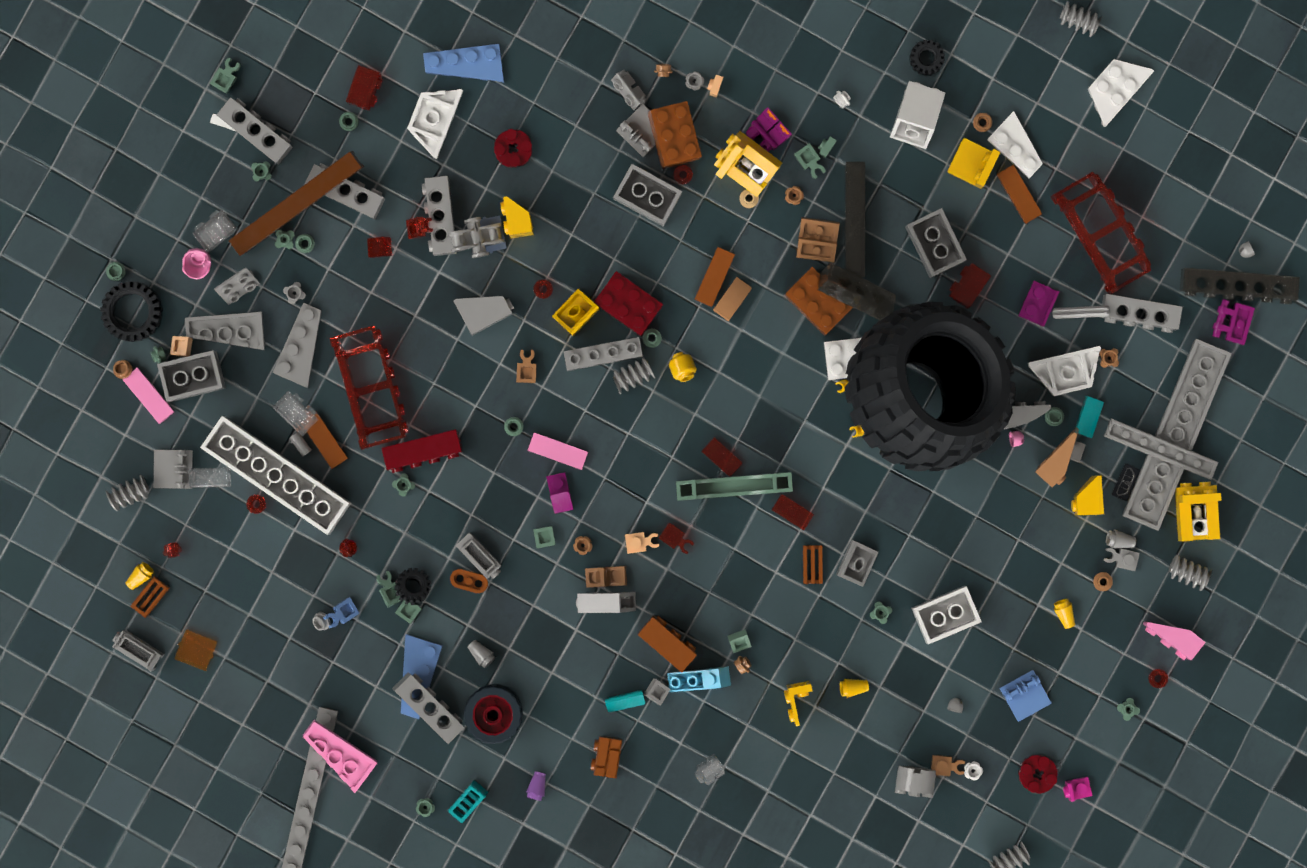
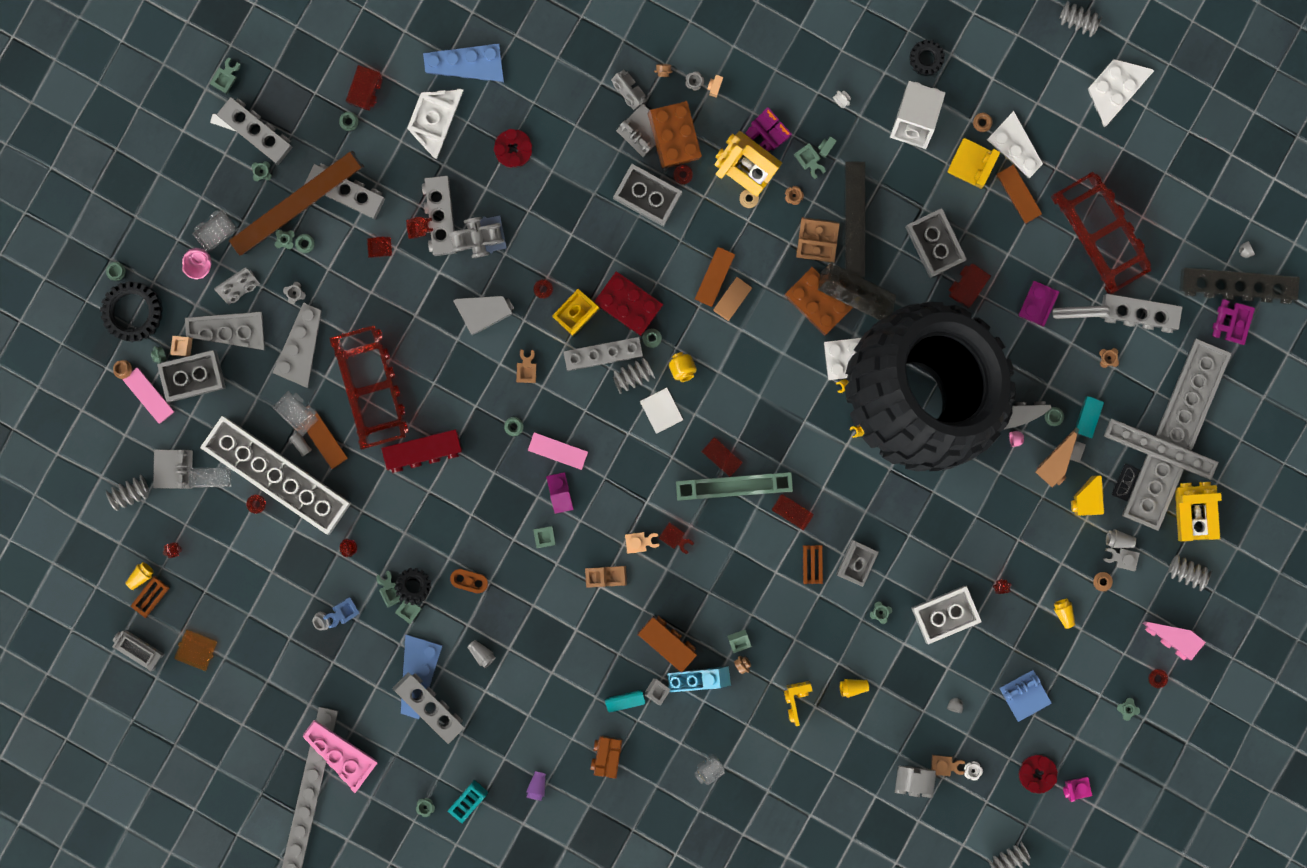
sand green plate [392,473,415,496] -> none
light grey window [456,532,502,579] -> none
wheel [464,684,523,744] -> none
yellow slope [500,196,534,239] -> none
medium nougat plate [573,536,592,555] -> none
slope [576,592,636,613] -> none
white wing [1027,346,1101,396] -> none
none -> white sticker [640,388,683,434]
none -> clear red plate [993,580,1012,594]

